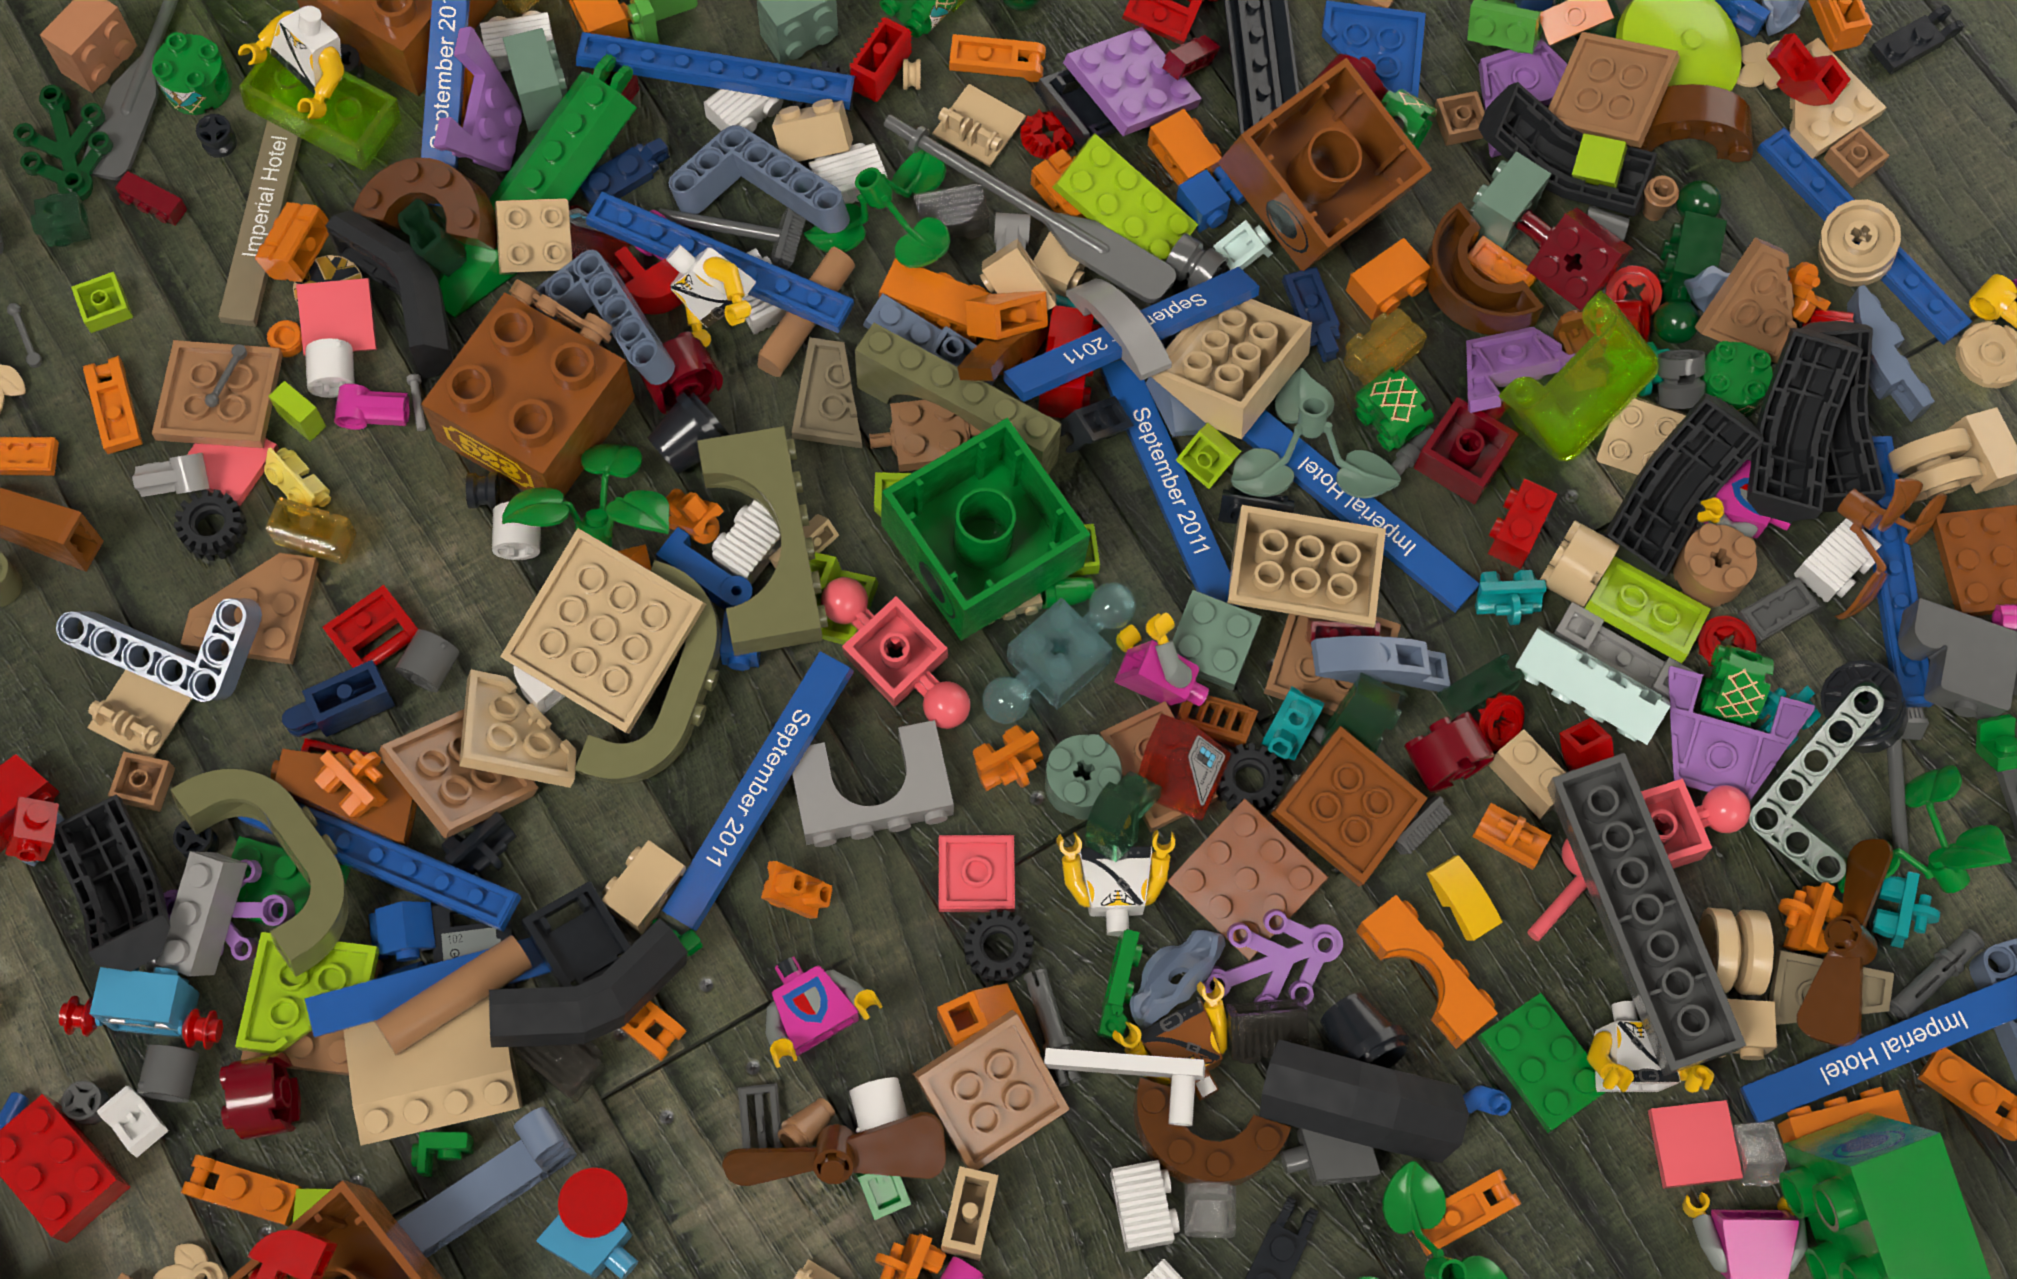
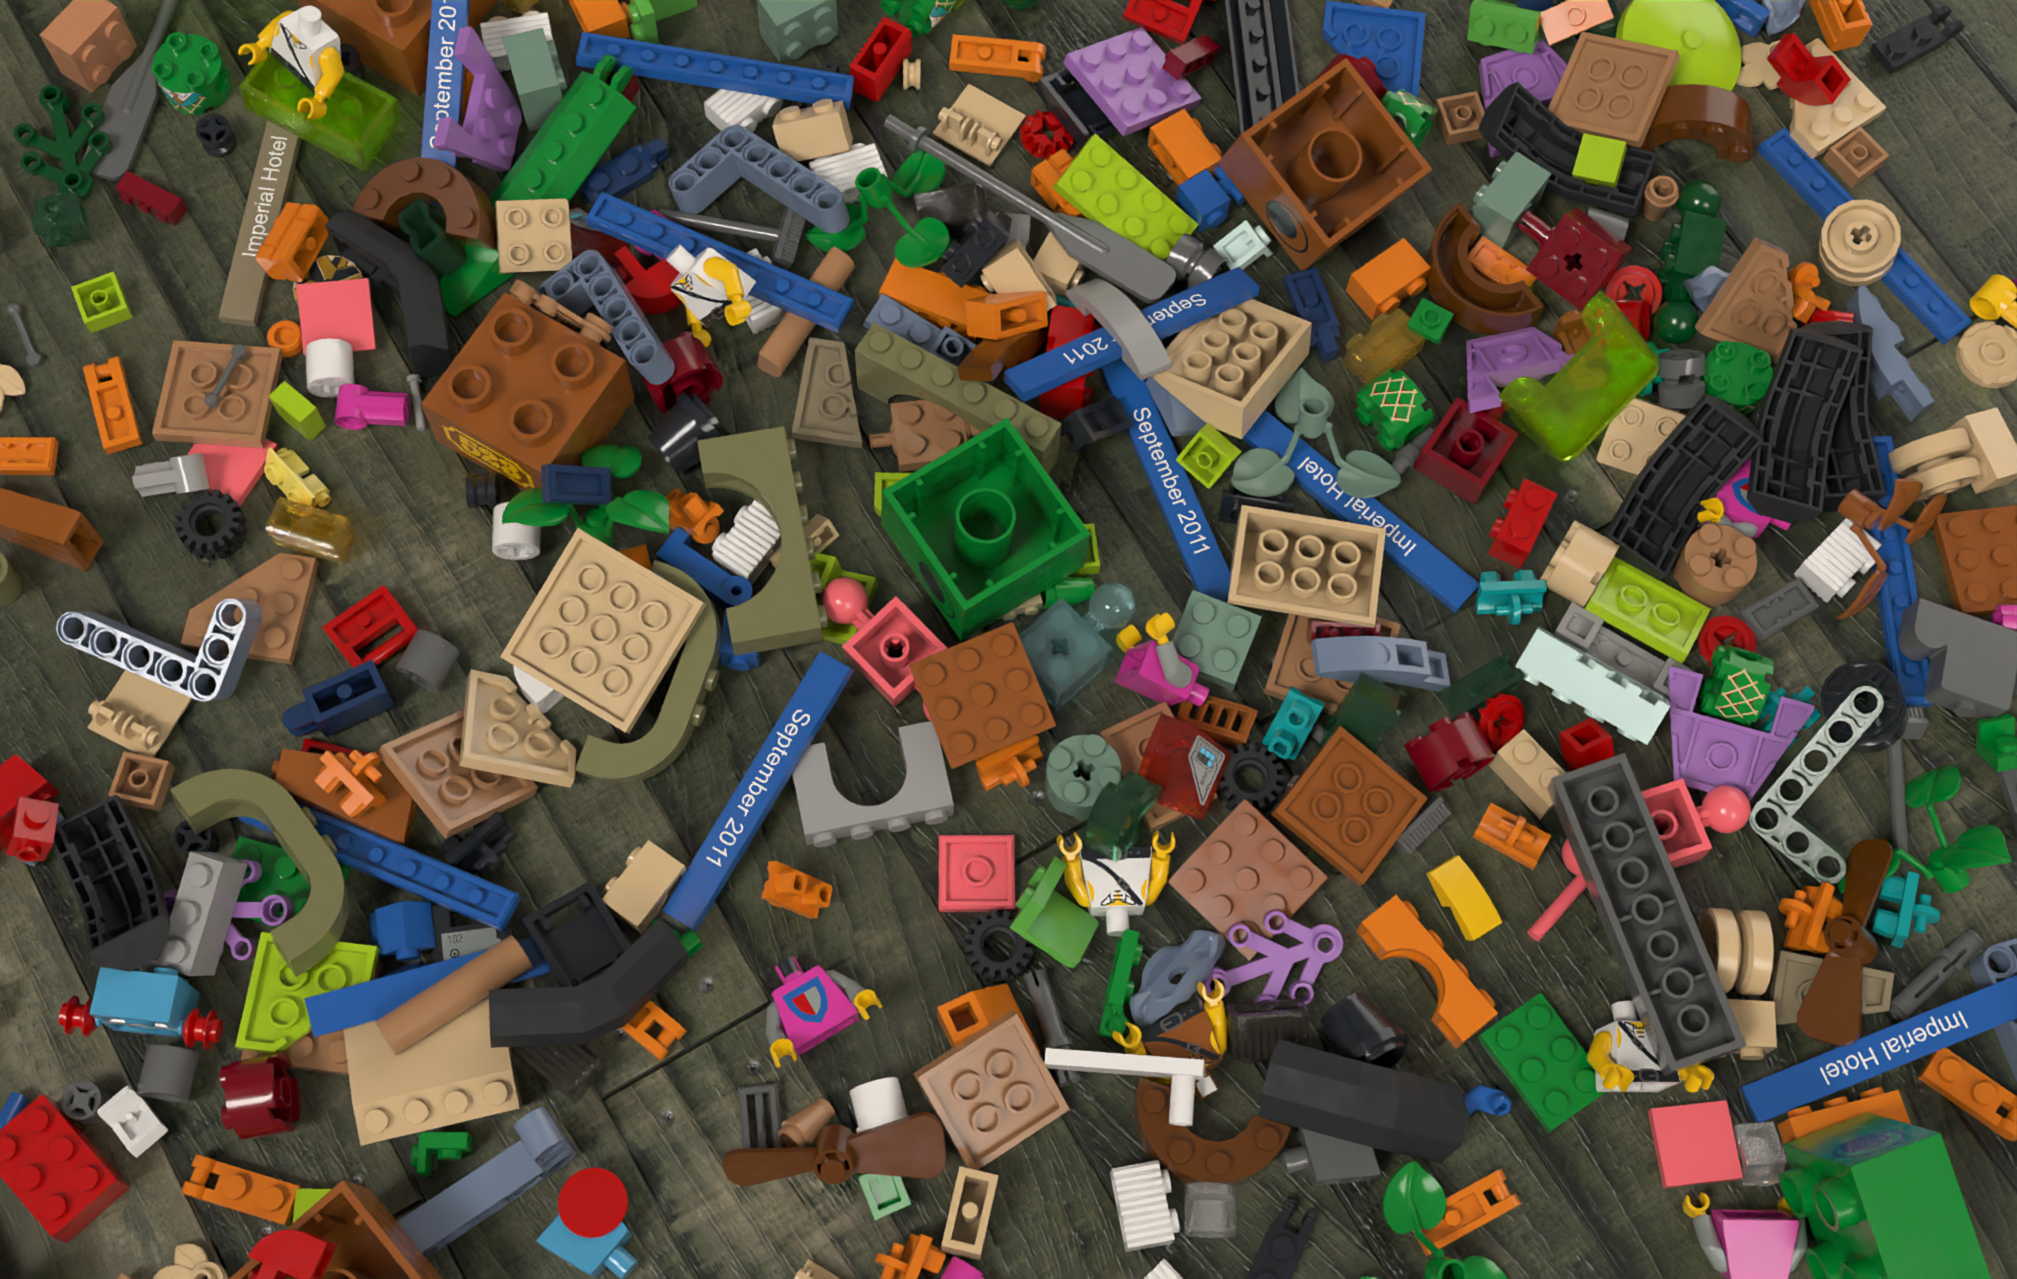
none -> dark blue tile [541,464,612,506]
none -> dark orange plate [909,622,1056,769]
none -> black plate [940,210,1012,288]
none -> bright green bracket [1009,856,1098,968]
none -> green bracket [1407,298,1454,344]

